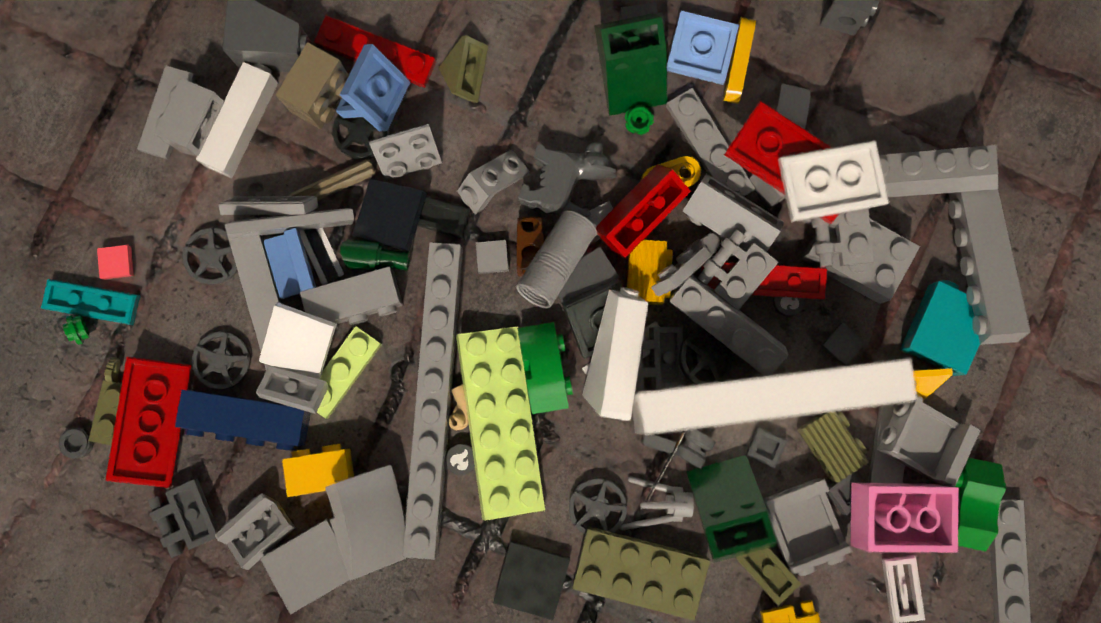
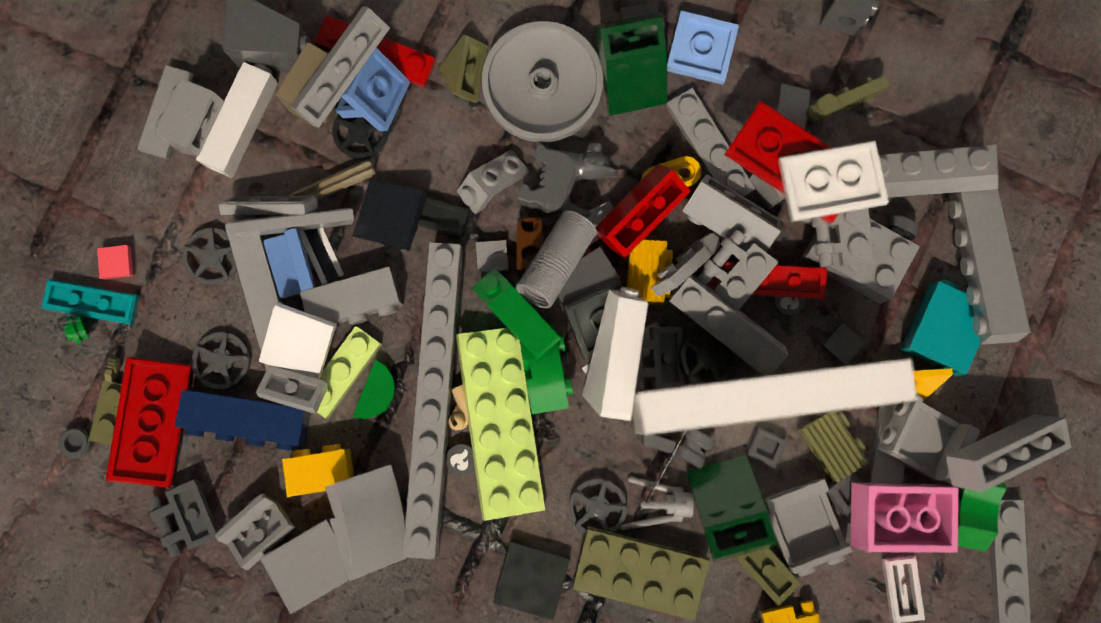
dark green arm [340,239,411,272] -> none
light grey hinge [369,124,442,180] -> none
green plate [624,105,654,135] -> none
yellow beam [723,17,756,104] -> none
none -> light grey plate [291,7,390,128]
none -> green tile [353,360,396,419]
none -> green slope [472,268,561,360]
none -> light grey dish [482,21,603,142]
none -> olive hinge [805,75,890,123]
none -> dark grey tile [886,215,919,240]
none -> light grey brick [946,414,1072,492]

